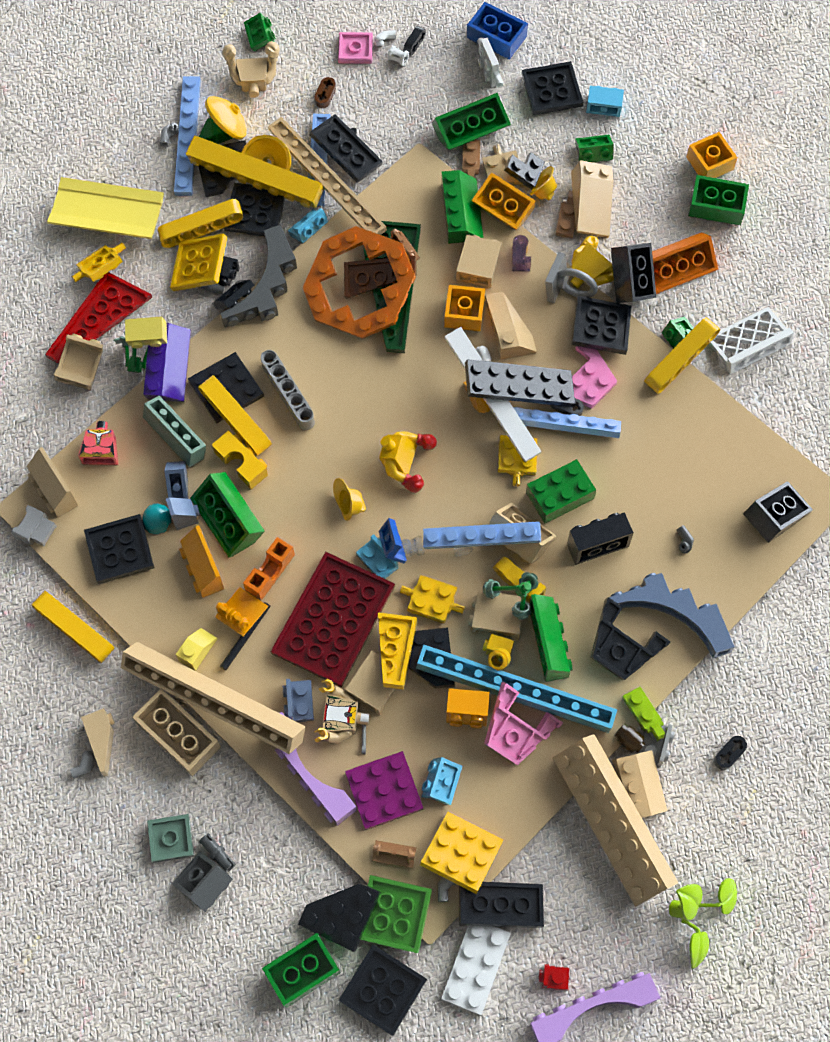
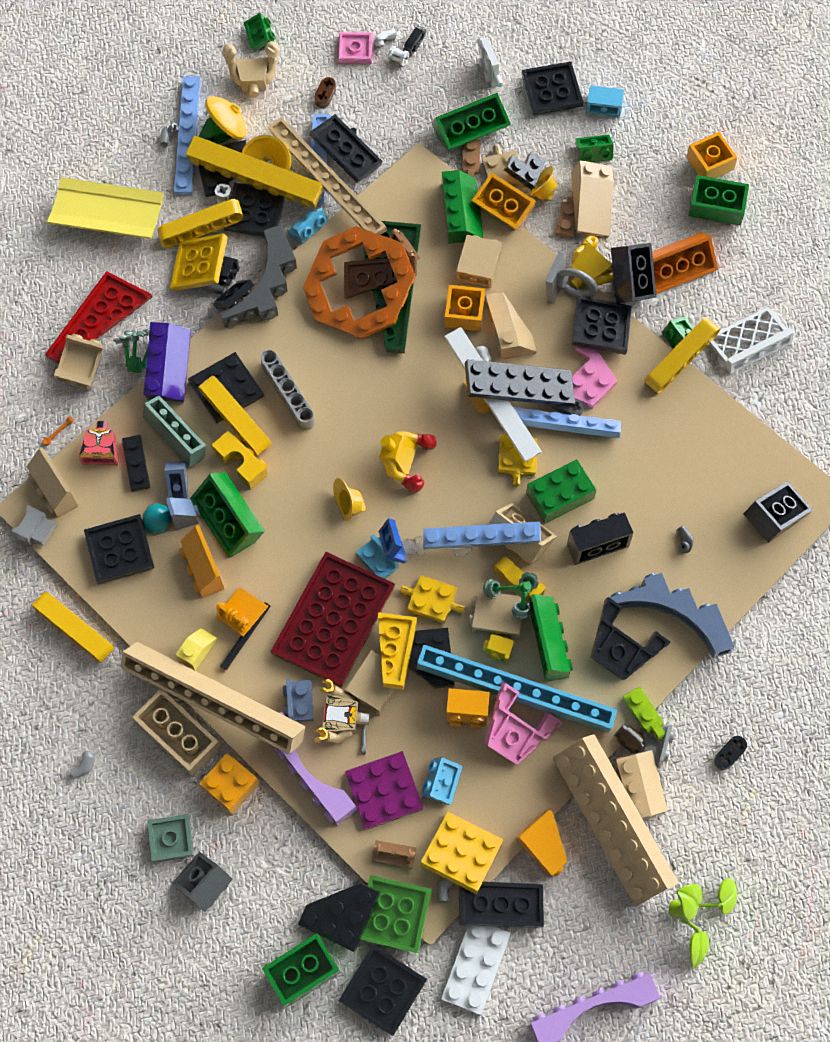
yellow plate [71,242,126,282] -> none
tan slope [81,708,115,777] -> none
light yellow brick [125,316,167,348] -> none
dark grey pin [199,833,236,873] -> none
orange arch [243,537,295,601] -> none
blue brick [467,2,528,60] -> none
yellow brick [488,648,511,671] -> none
clear purple leg [512,235,531,271] -> none
red bracket [538,964,569,991] -> none
none -> orange hinge [43,417,73,446]
none -> black plate [122,435,151,492]
none -> light orange brick [199,753,260,815]
none -> white bush [215,183,231,204]
none -> light orange slope [515,809,567,876]

